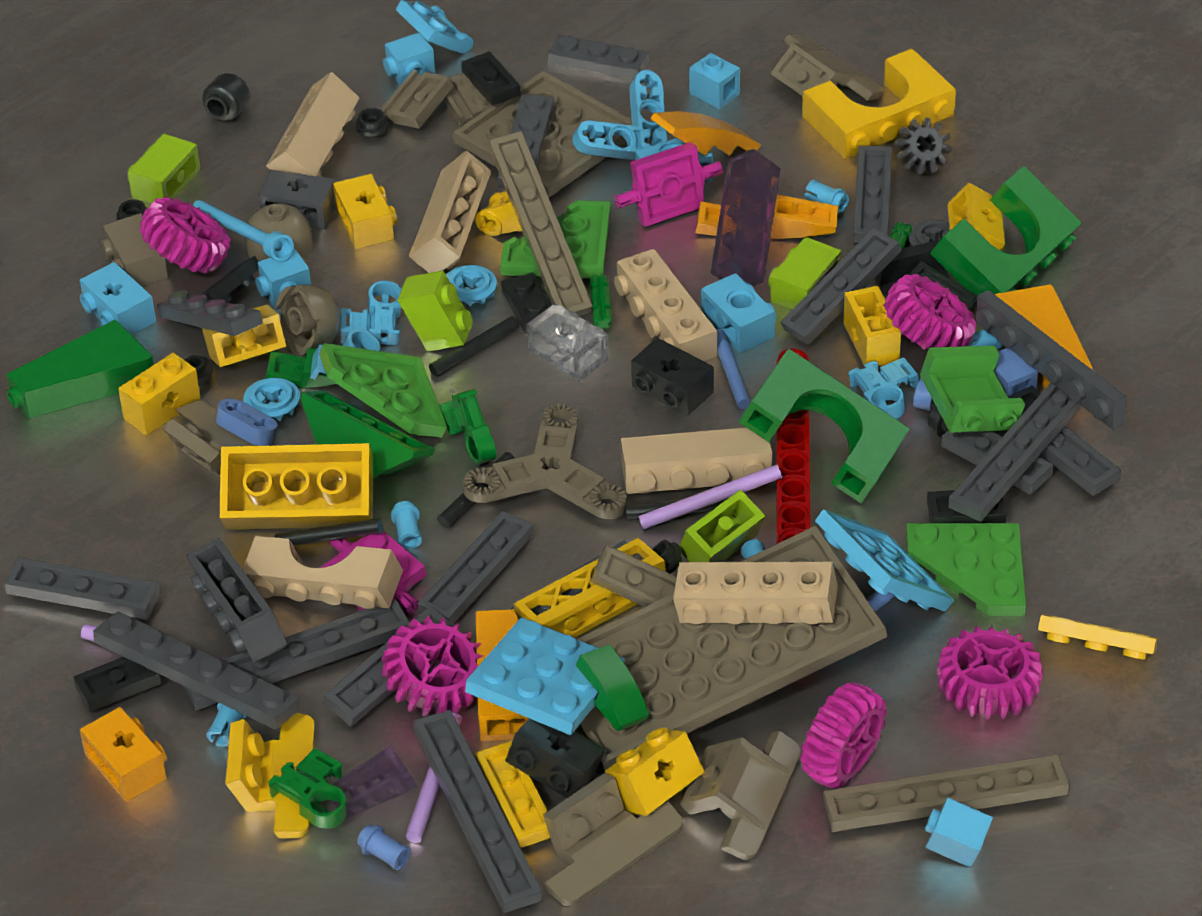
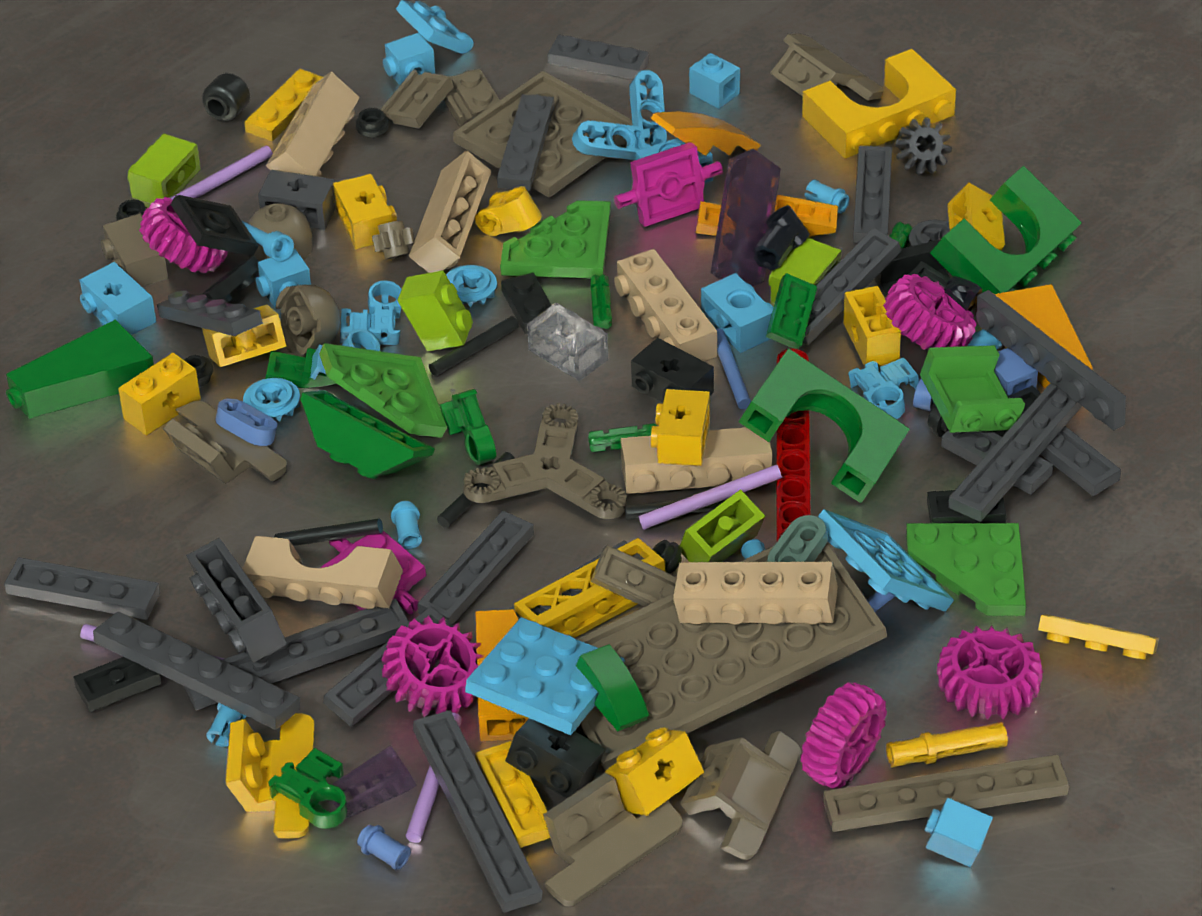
light orange brick [80,707,167,802] -> none
yellow brick [220,443,373,530] -> none
pearl dark grey plate [461,51,521,106] -> none
dark tan plate [489,131,593,322] -> none
none -> lavender bar [170,145,273,200]
none -> pearl dark grey plate [170,195,259,256]
none -> yellow plate [245,68,323,142]
none -> dark tan gear [372,221,415,260]
none -> green axle [588,423,657,453]
none -> yellow brick [651,389,710,466]
none -> black piece [753,205,810,271]
none -> green plate [766,273,818,349]
none -> sand green plate [767,515,828,562]
none -> yellow pin [886,722,1008,768]
none -> black slope [944,276,982,315]

